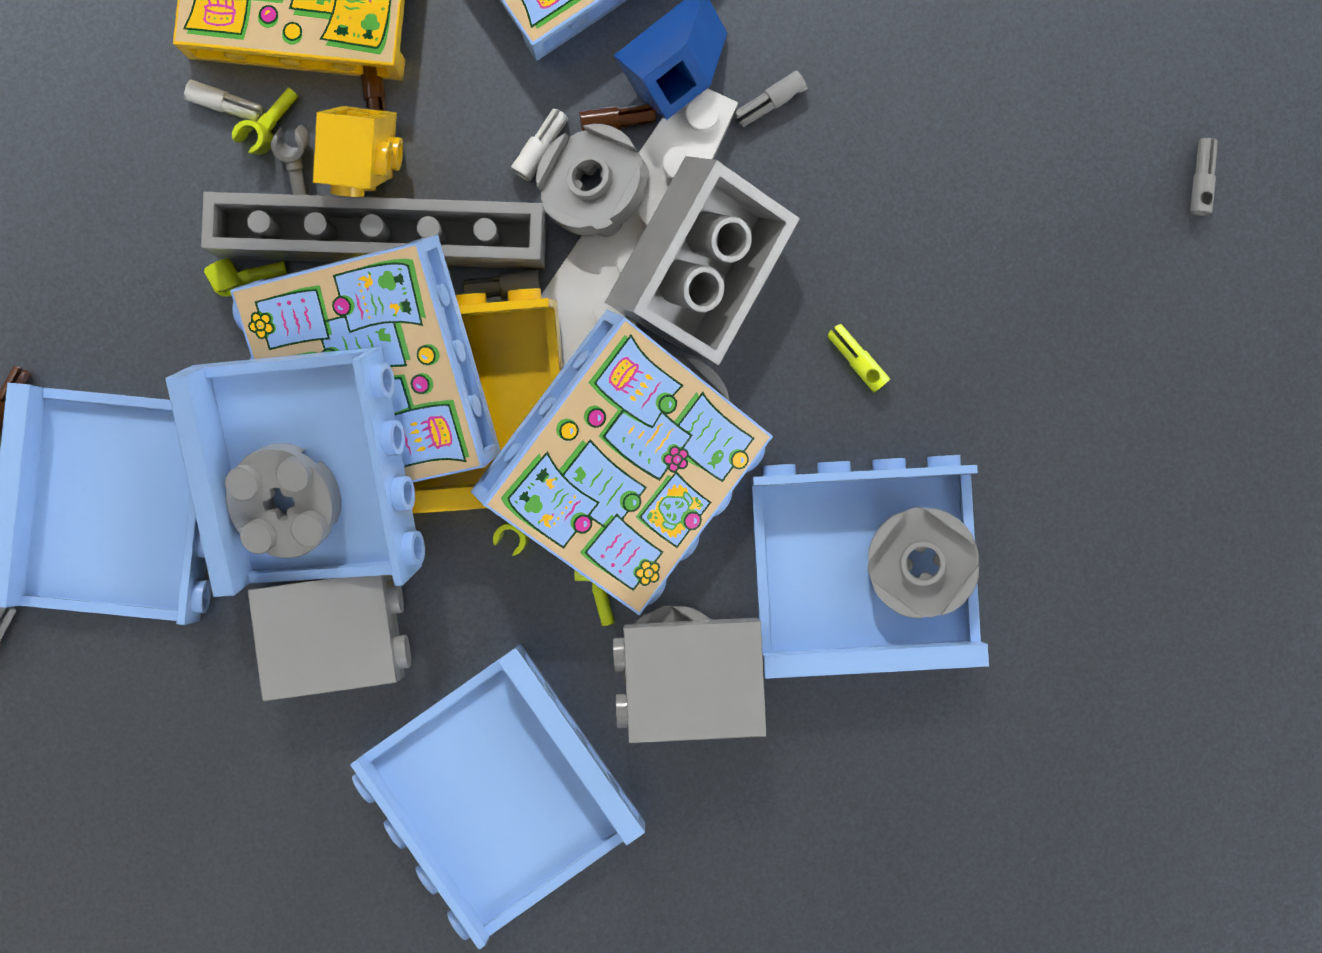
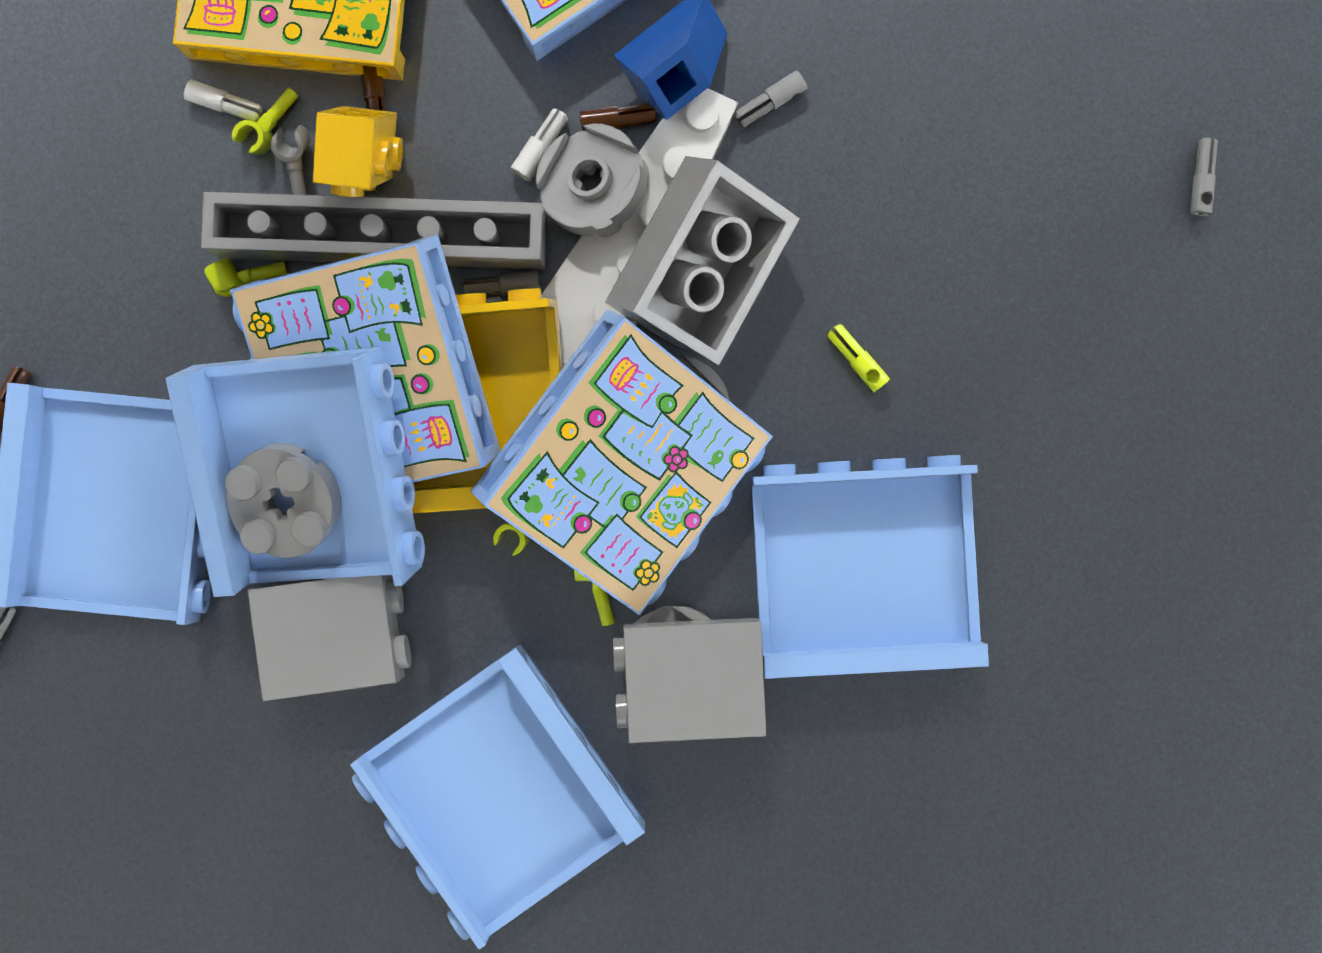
light grey plate [868,507,979,618] -> none

